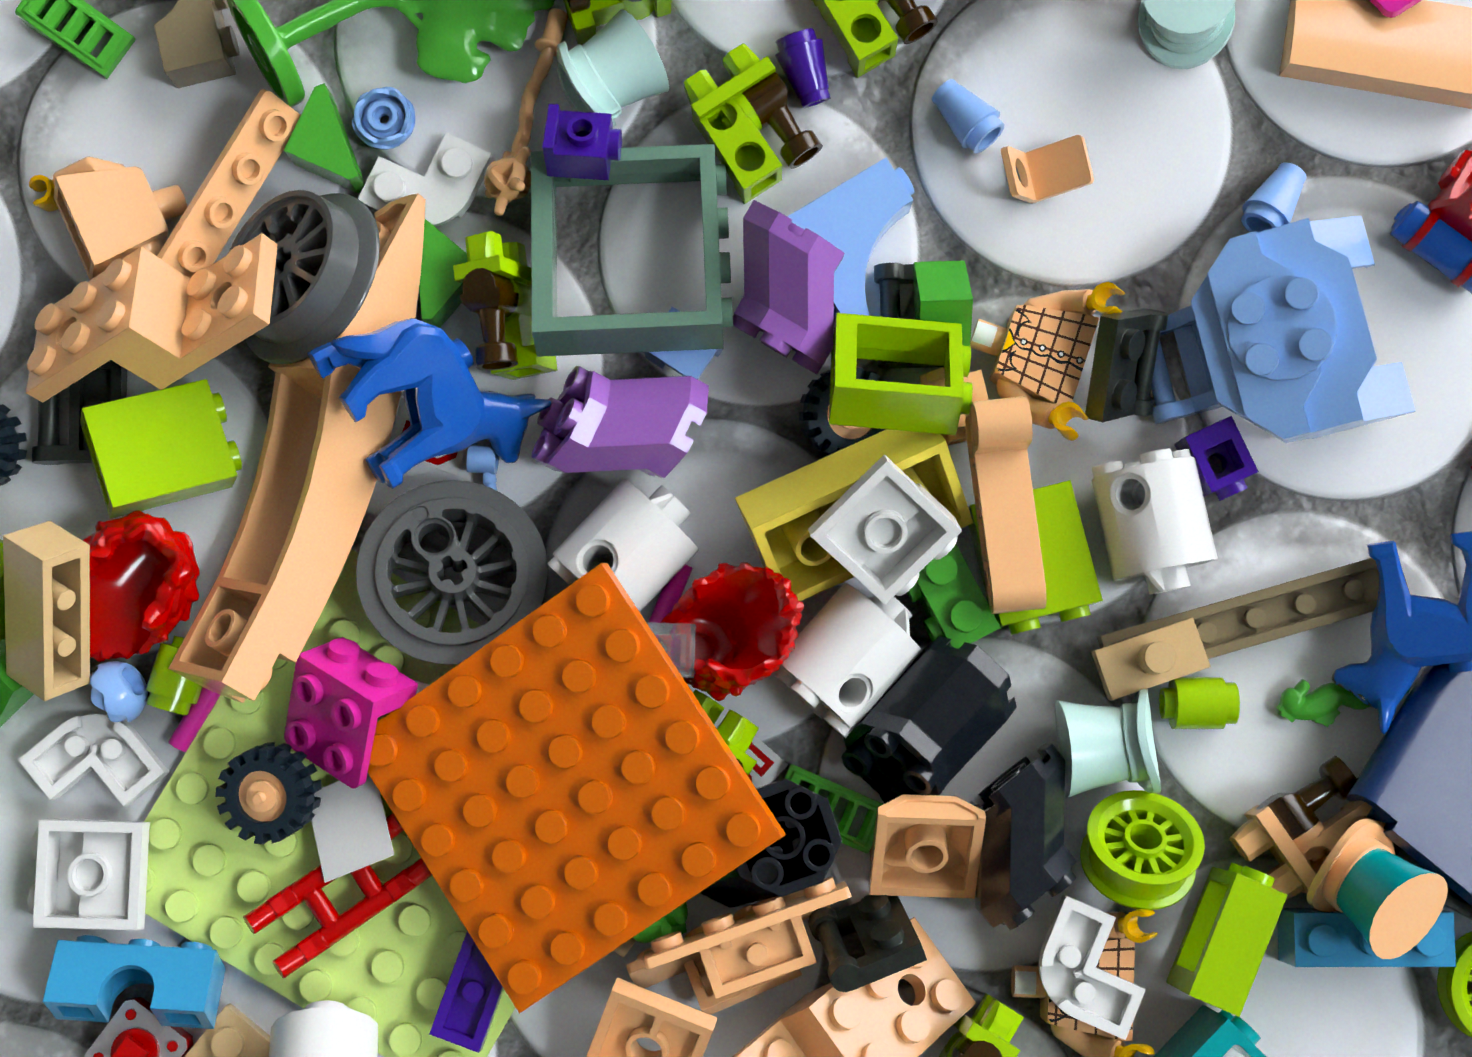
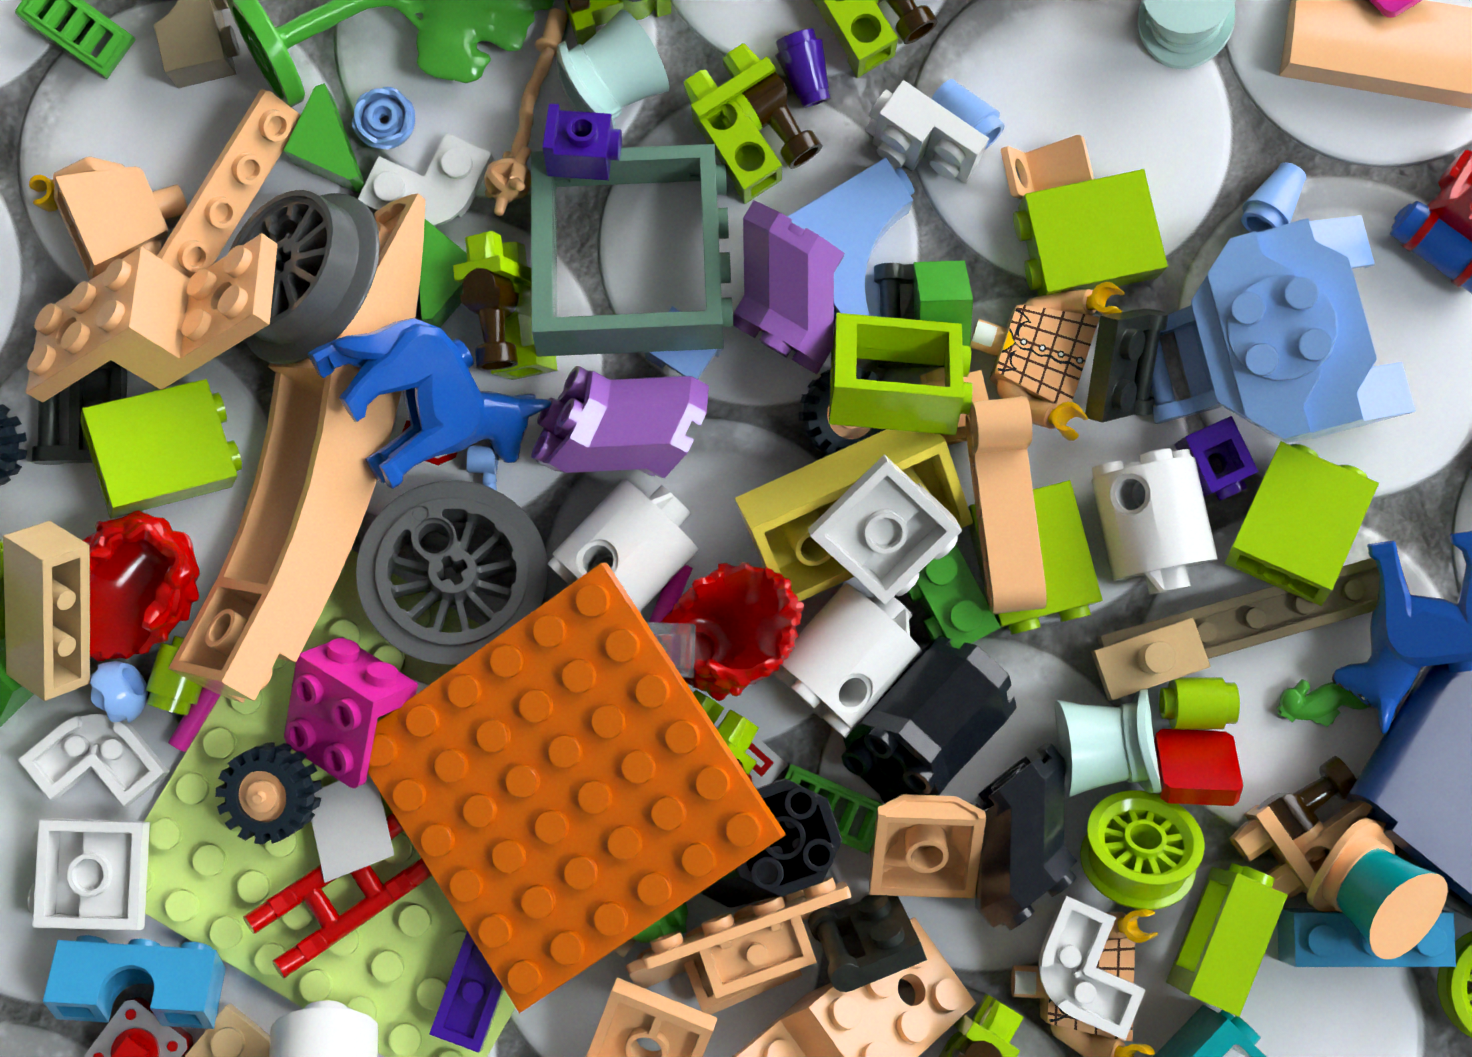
none -> white plate [866,80,989,184]
none -> lime brick [1013,169,1168,296]
none -> red piece [1154,729,1244,806]
none -> lime brick [1224,441,1379,606]

